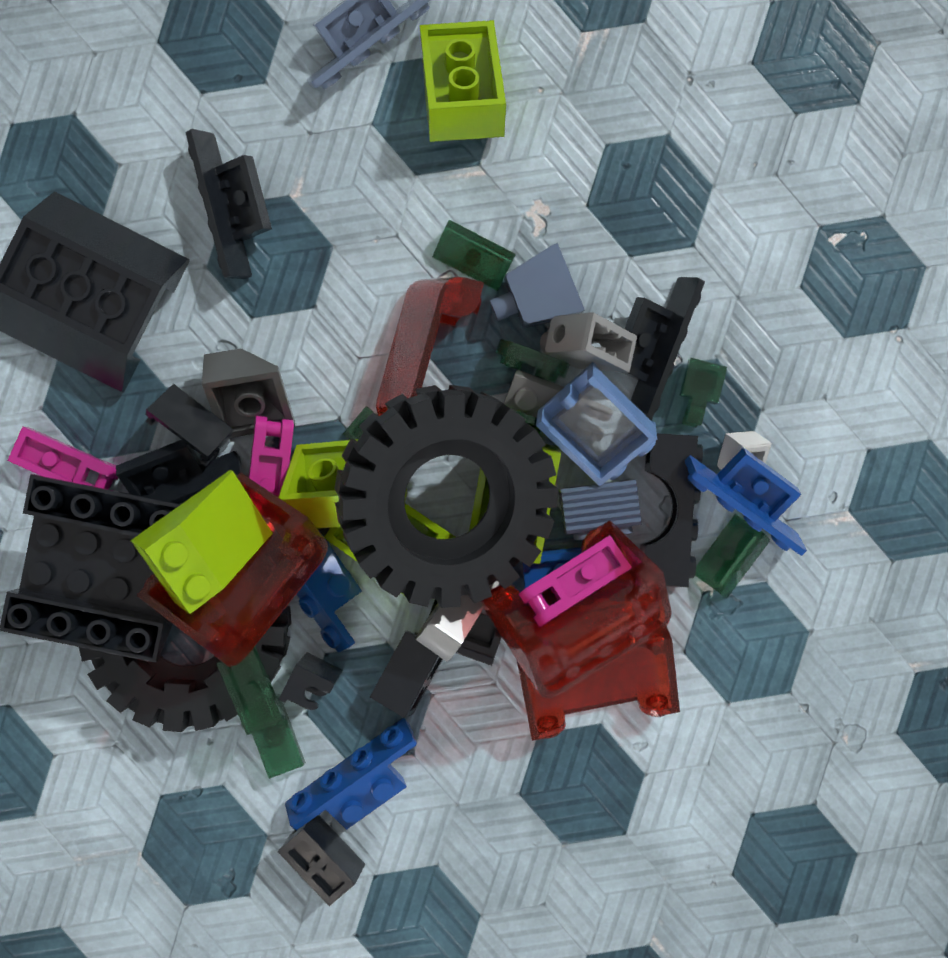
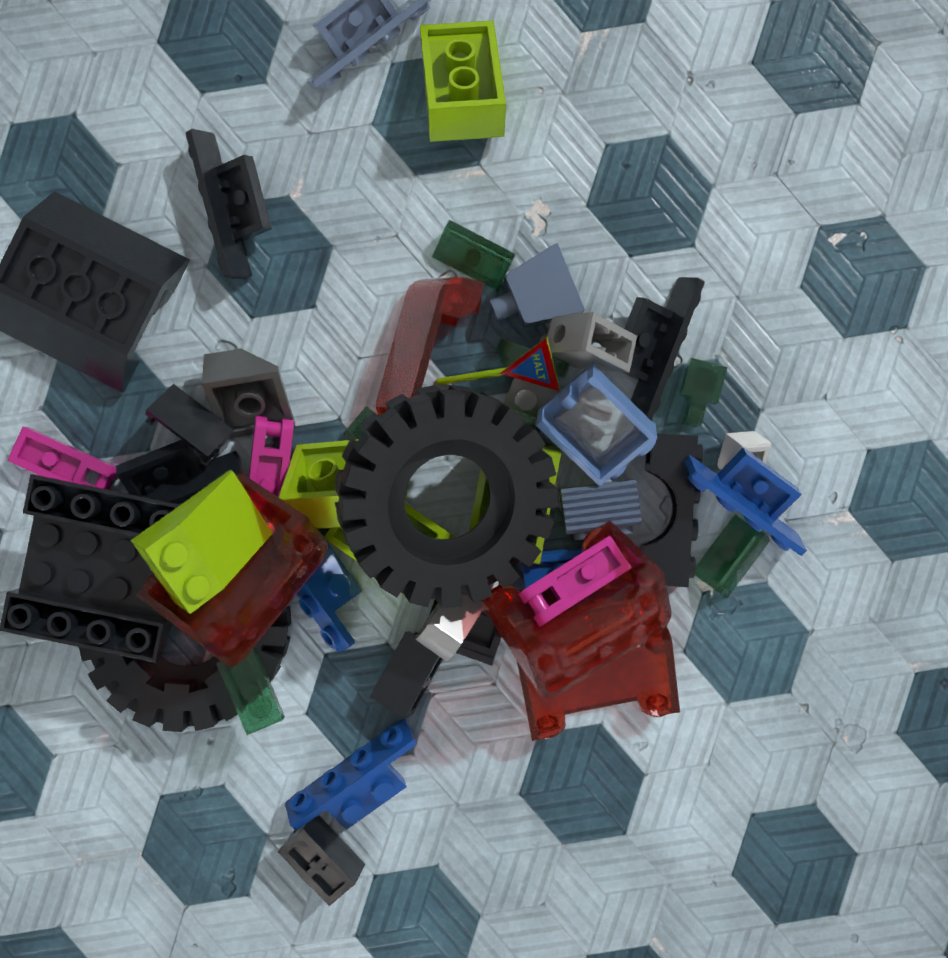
clear green plate [243,693,306,779] -> none
black hinge [279,652,343,710] -> none
none -> piece [435,337,561,392]

